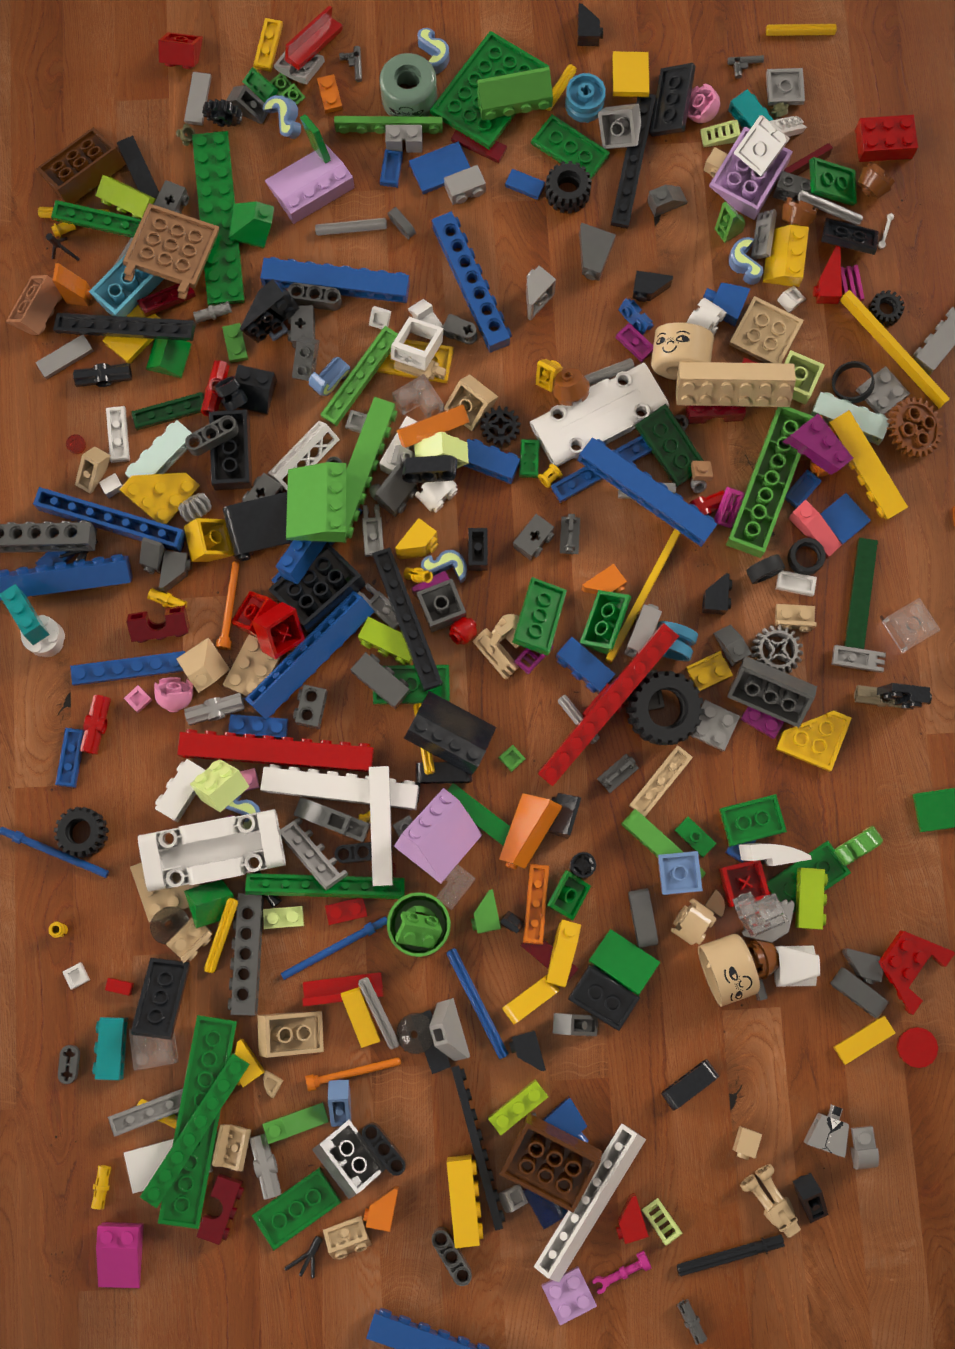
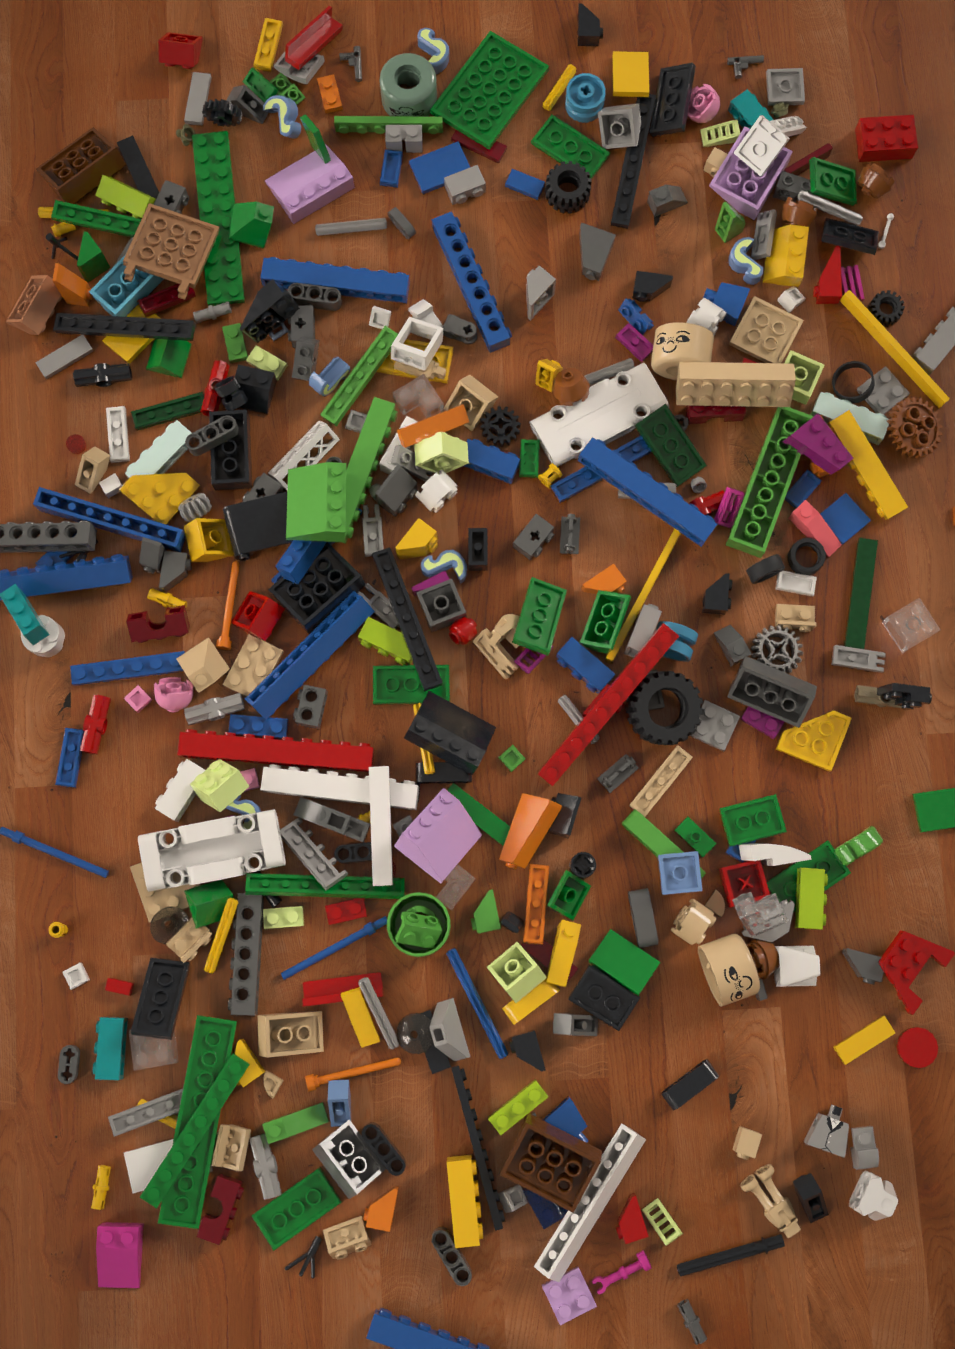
black tyre [54,807,109,858] -> none
red brick [252,602,305,659] -> none
dark grey brick [350,652,410,710] -> none
black beam [402,455,458,483] -> none
yellow pin [403,567,433,583] -> none
bright green slope [477,67,553,120] -> none
yellow plate [686,651,733,691] -> none
medium nougat plate [691,461,713,481] -> none
yellow axle [766,24,837,36] -> none
dark grey beam [830,967,889,1019] -> none
none -> green slope [77,231,111,282]
none -> yellowish green plate [246,345,288,380]
none -> yellowish green brick [487,942,547,1003]
none -> white piece [849,1170,898,1221]

